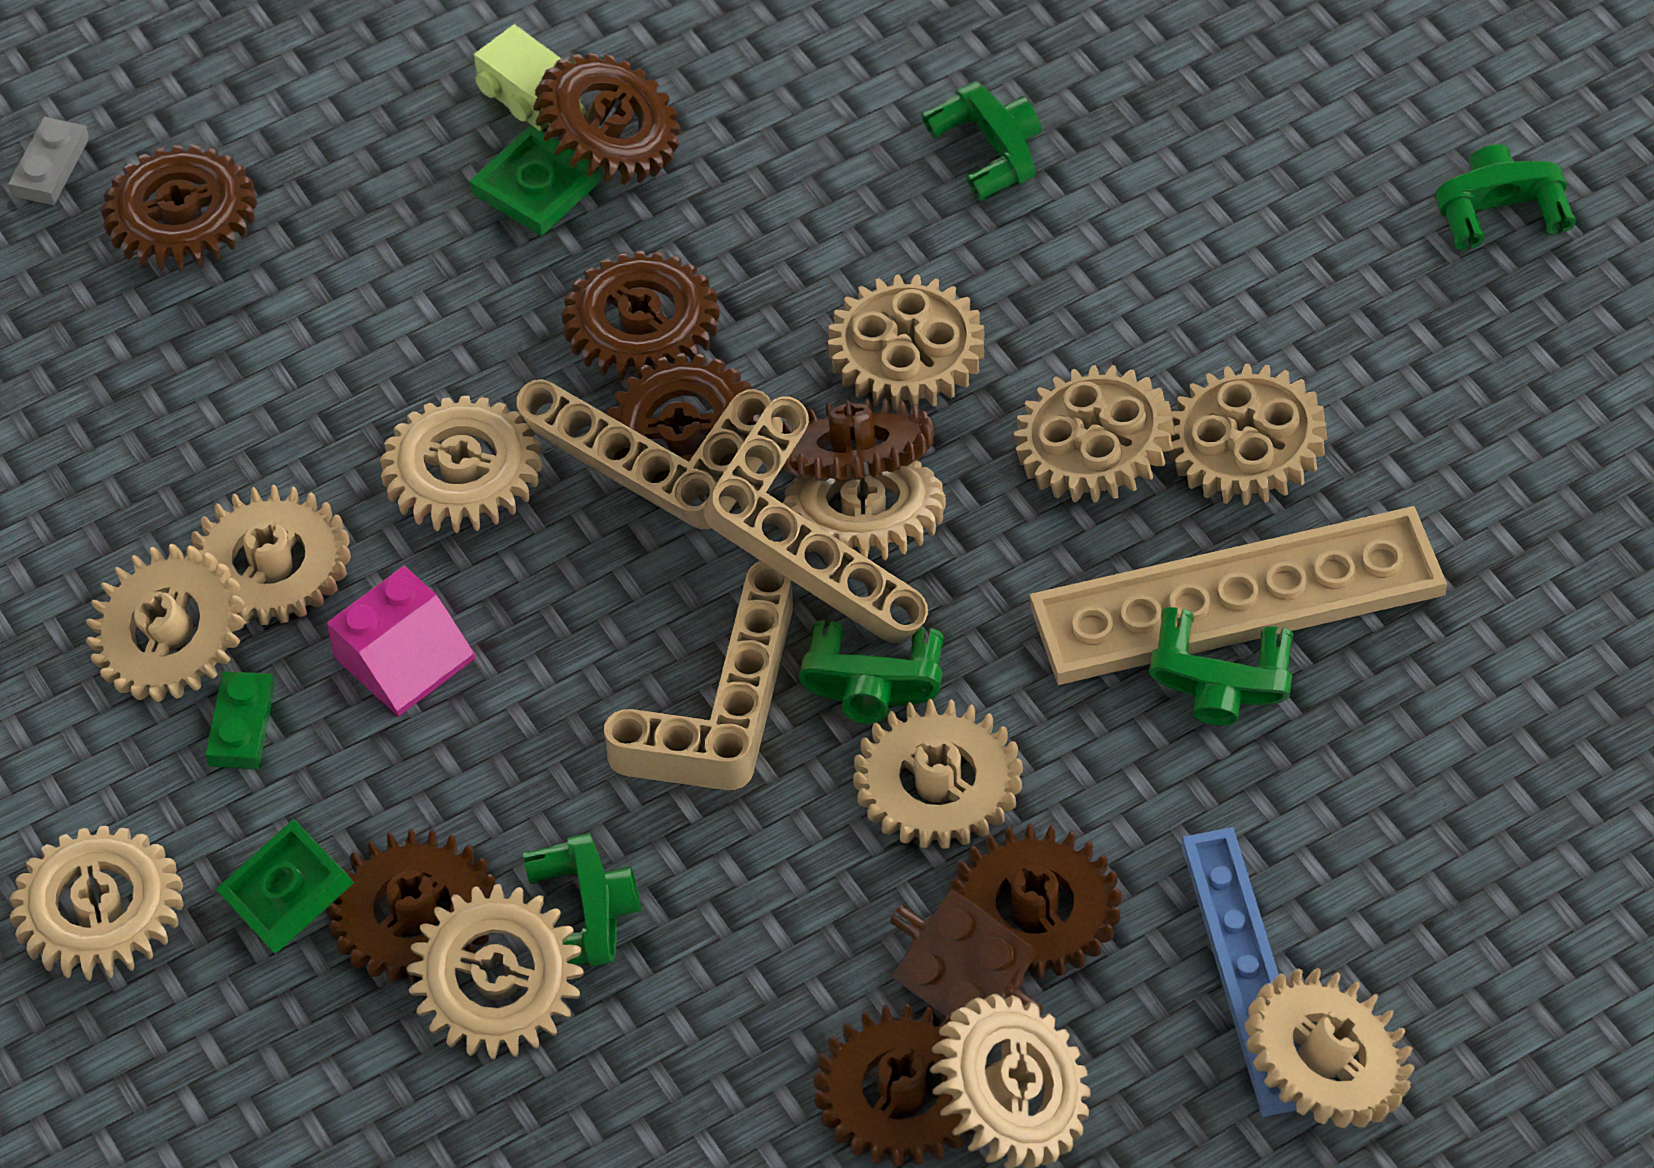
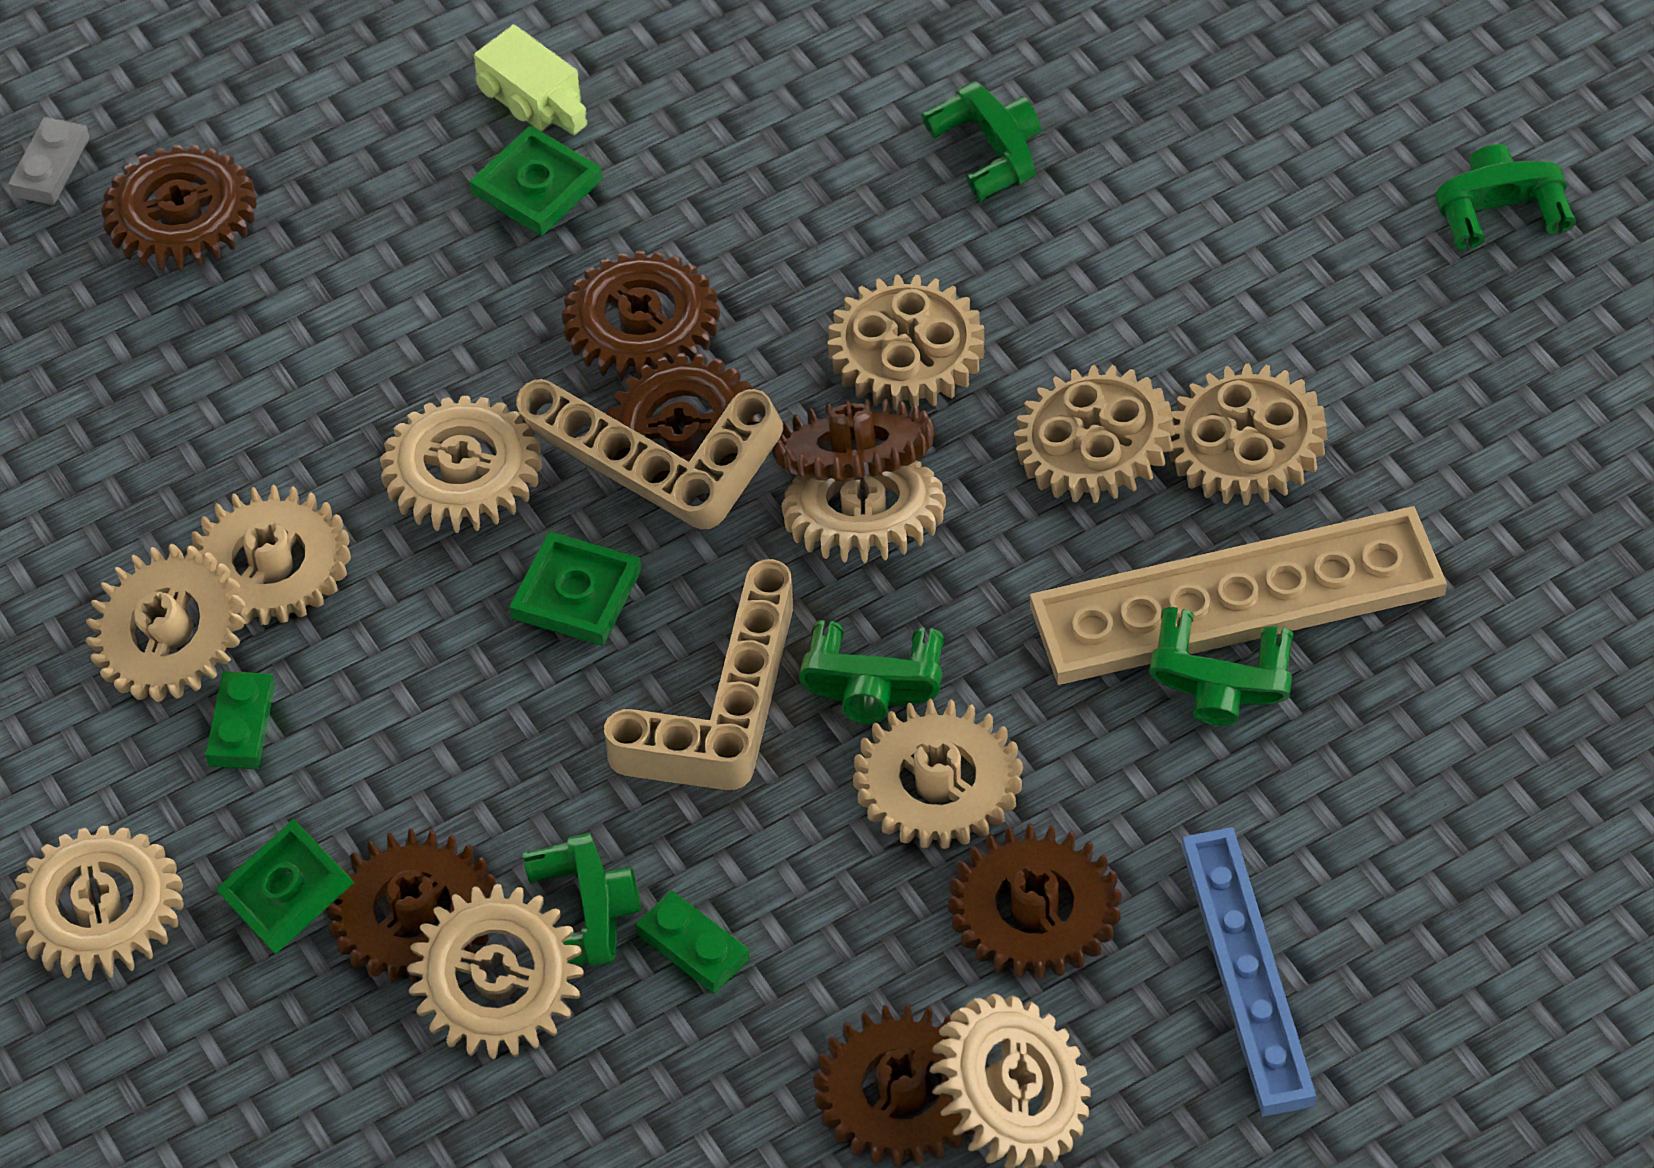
dark pink slope [327,566,475,717] -> none
reddish brown gear [533,53,681,185] -> none
tan beam [703,397,928,643] -> none
reddish brown plate [890,889,1043,1016] -> none
tan gear [1245,968,1414,1128] -> none
none -> green plate [509,531,642,646]
none -> green plate [636,890,750,994]

